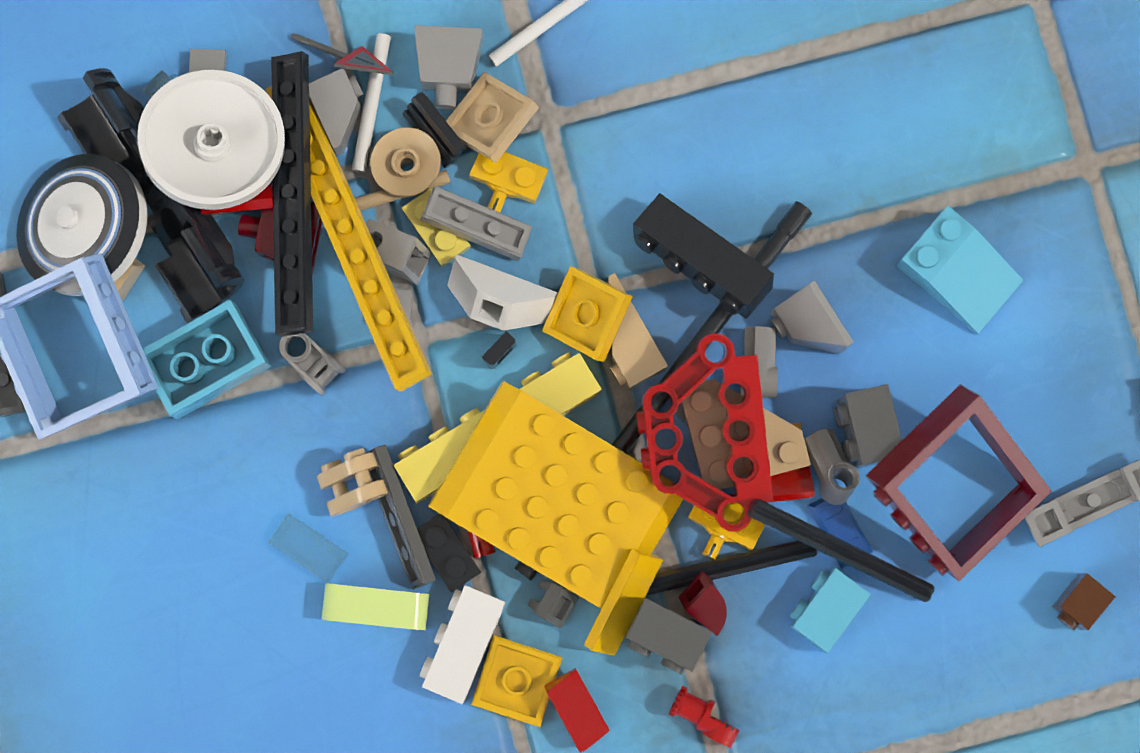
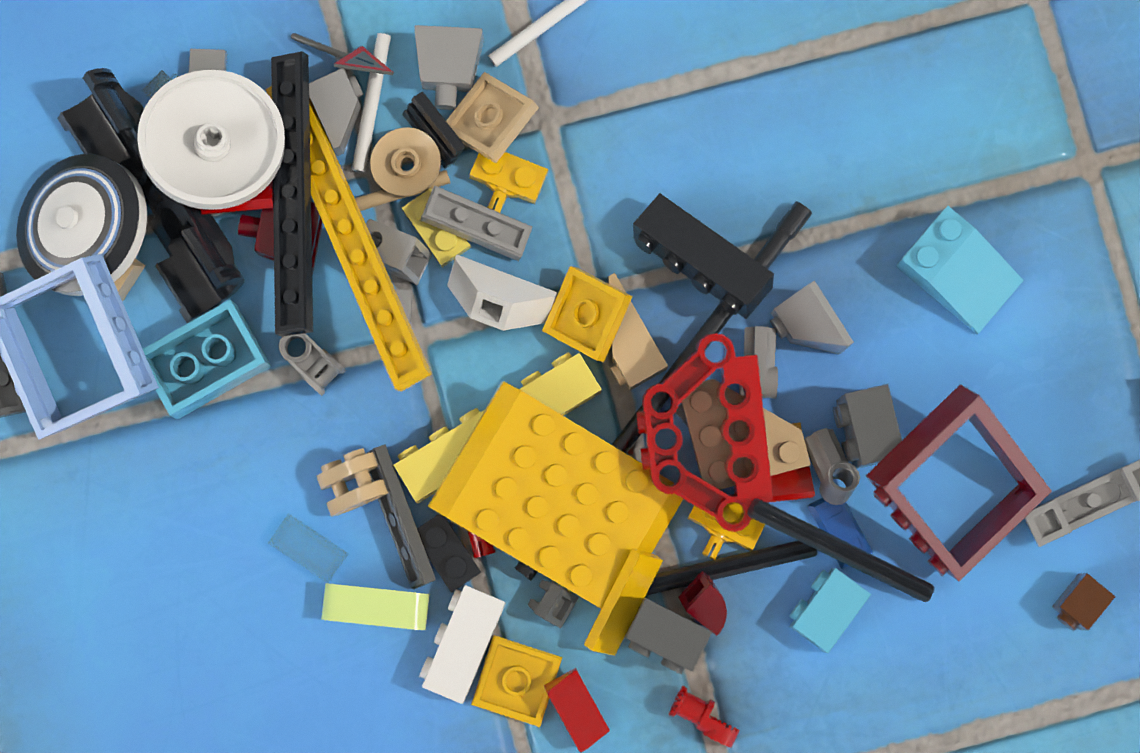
black tile [482,331,517,369] -> none

